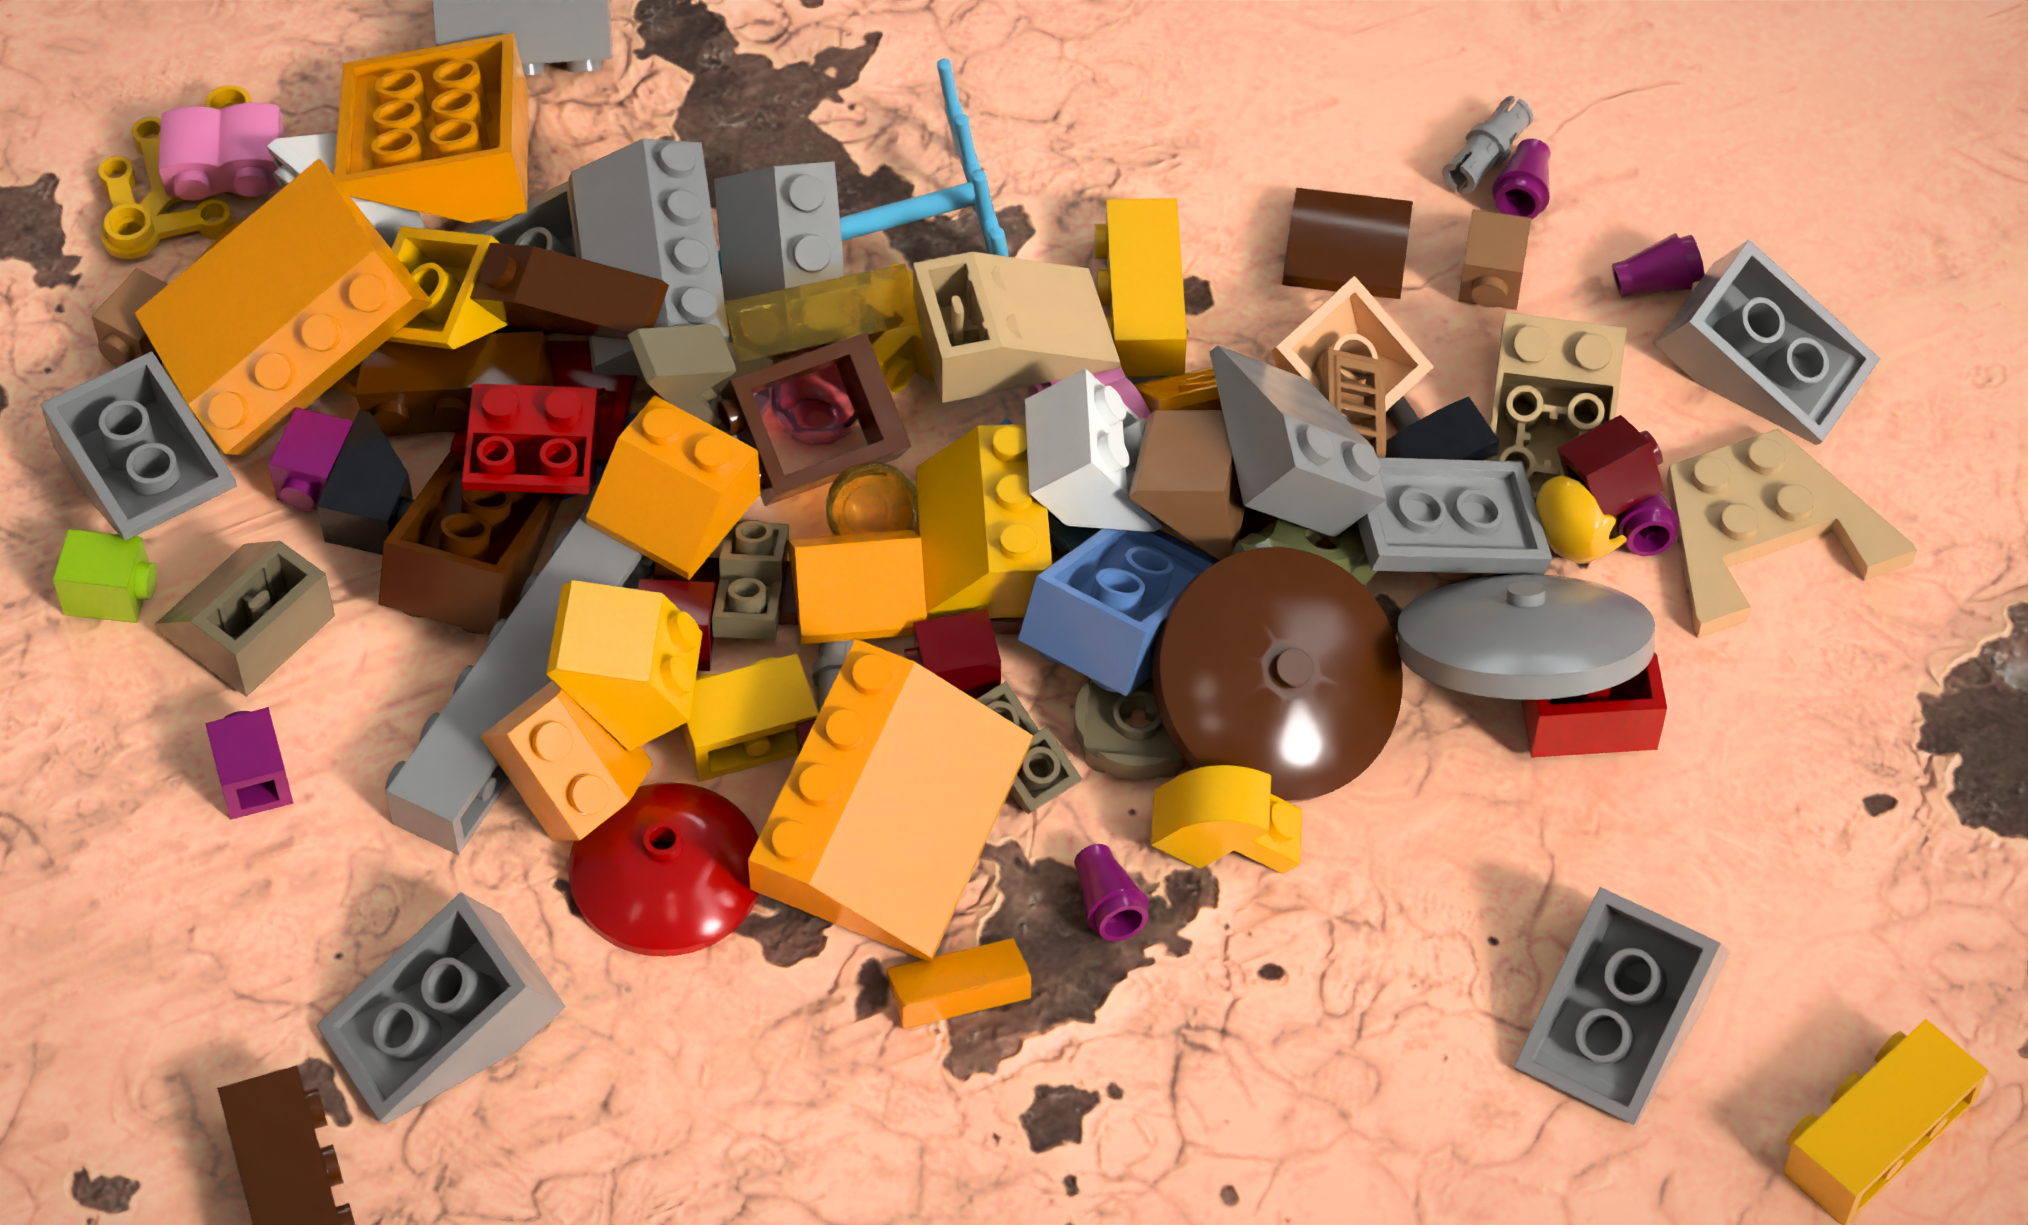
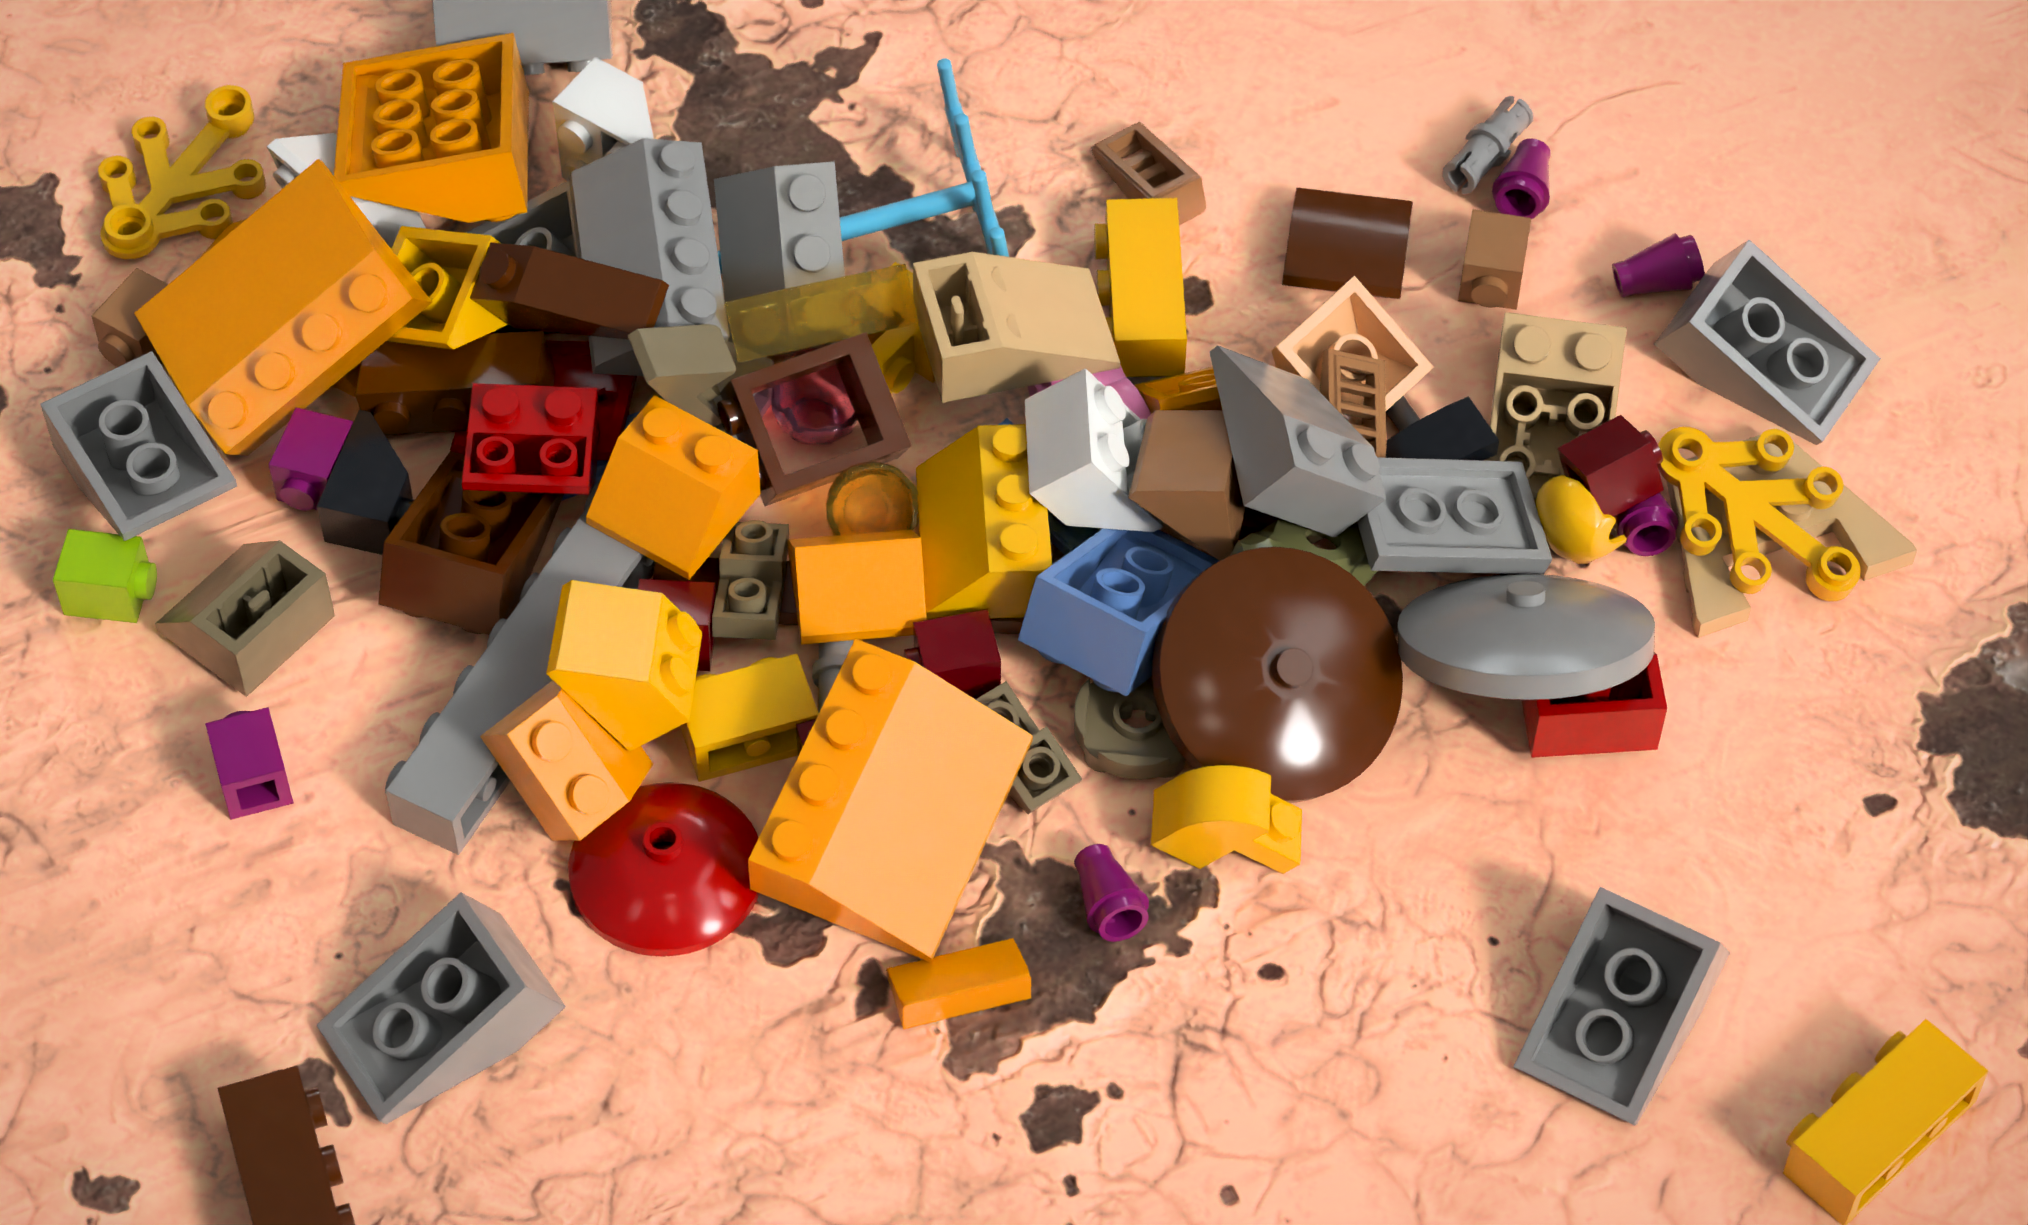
bright pink brick [159,103,286,201] -> none
none -> white slope [552,57,654,181]
none -> medium nougat slope [1091,122,1206,225]
none -> yellow plant [1657,427,1861,602]

